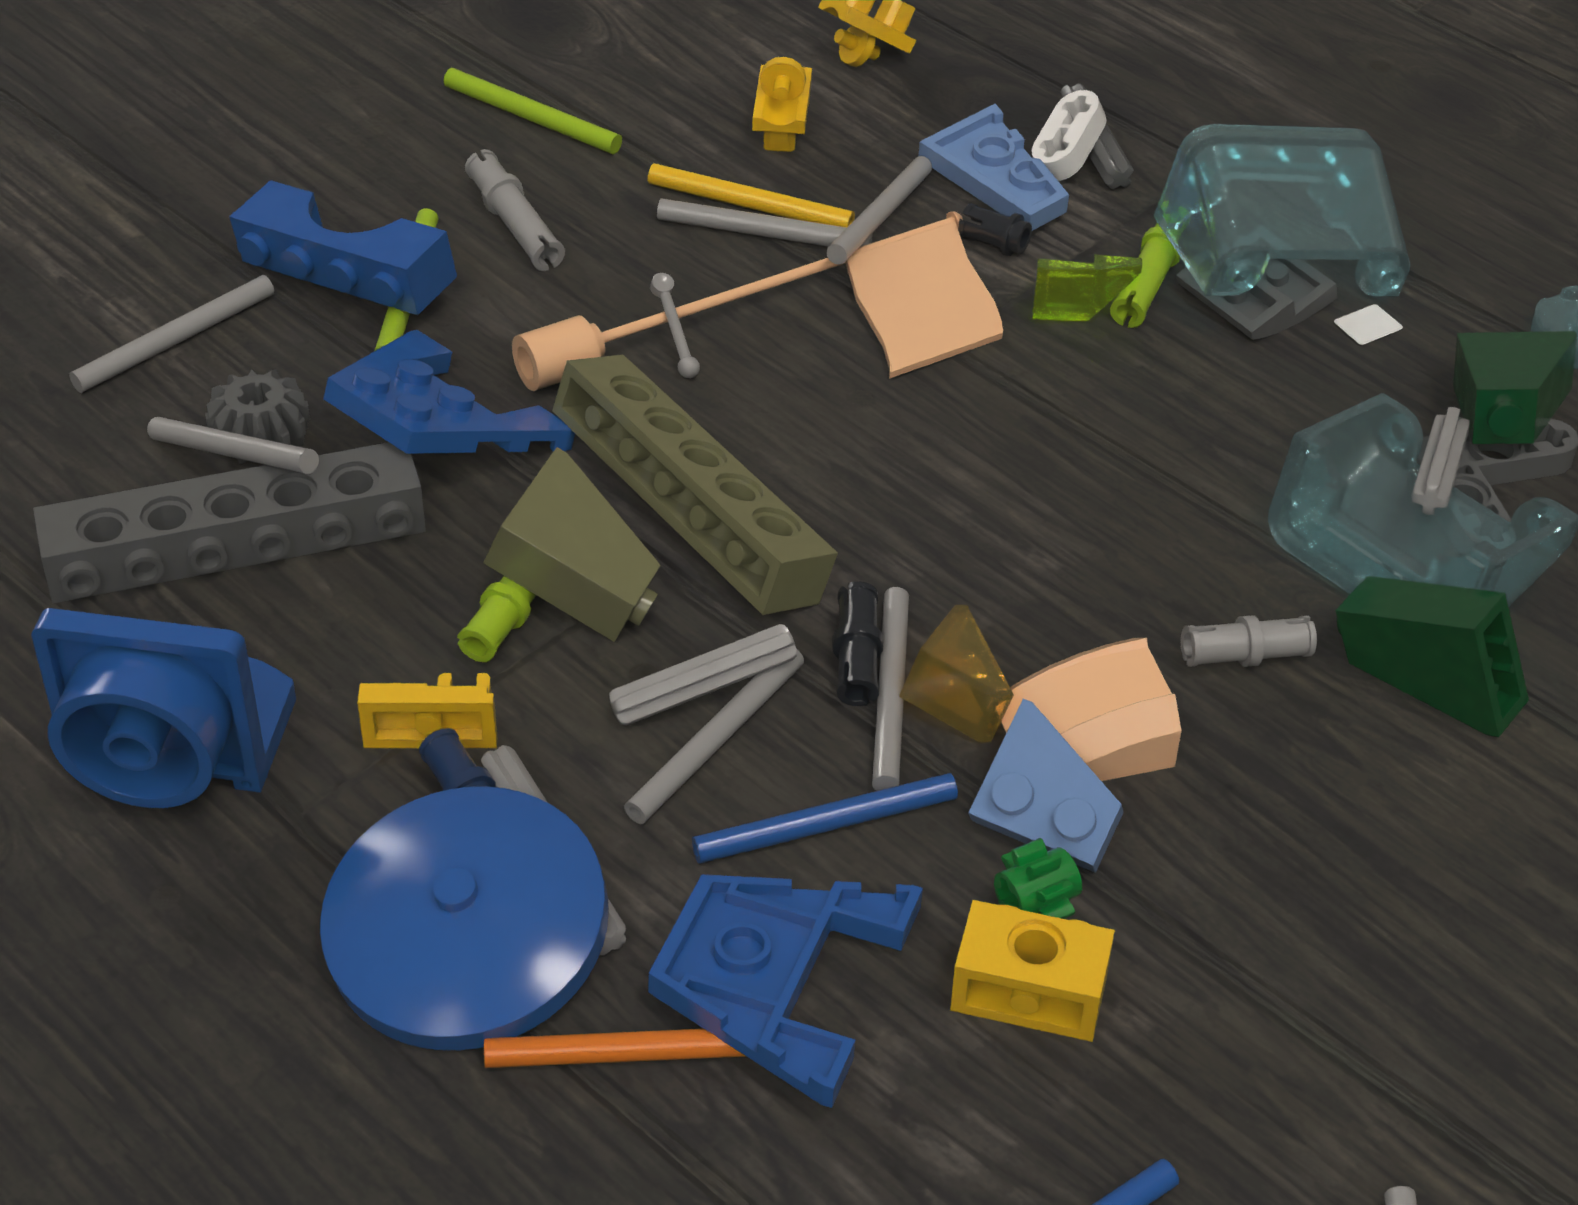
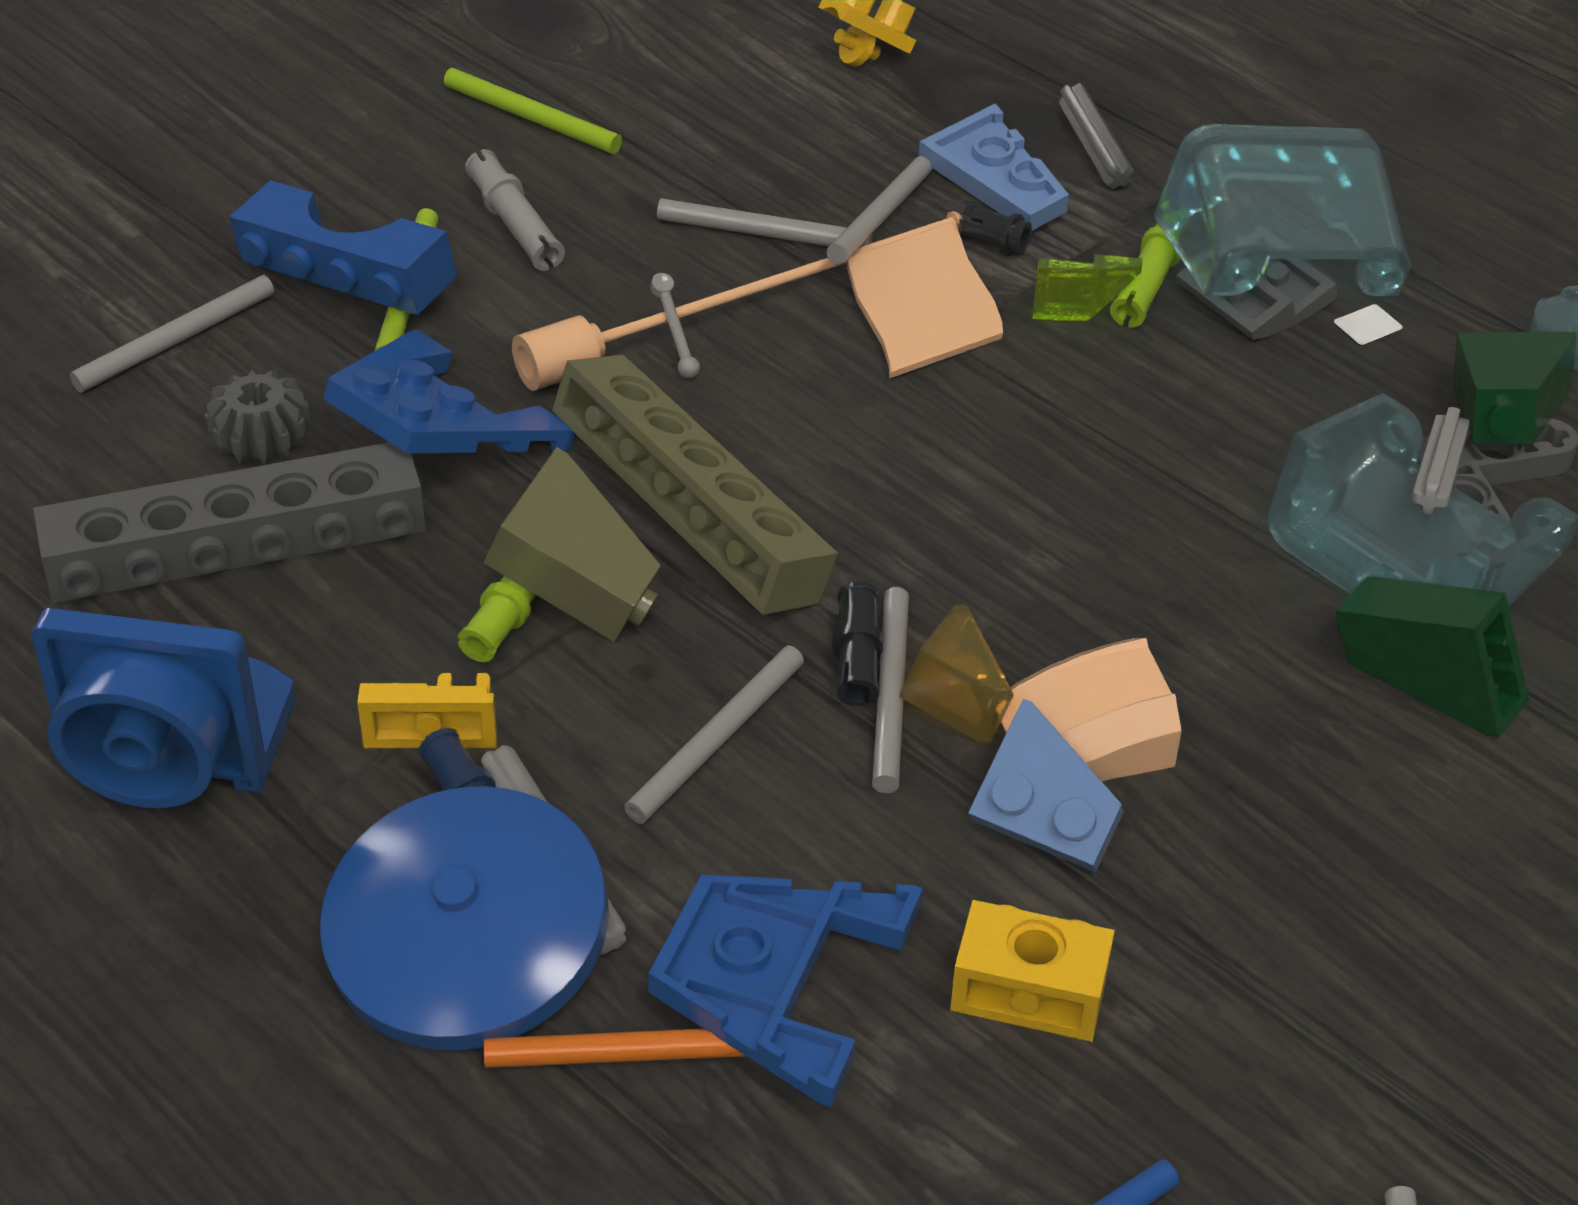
light grey bar [147,417,319,474] -> none
light grey axle [609,624,797,726] -> none
yellow piece [648,163,855,227] -> none
blue piece [692,773,958,864] -> none
yellow hips [752,57,812,152] -> none
green gear [994,838,1082,919] -> none
white beam [1031,90,1107,181] -> none
light grey pin [1181,615,1317,667] -> none

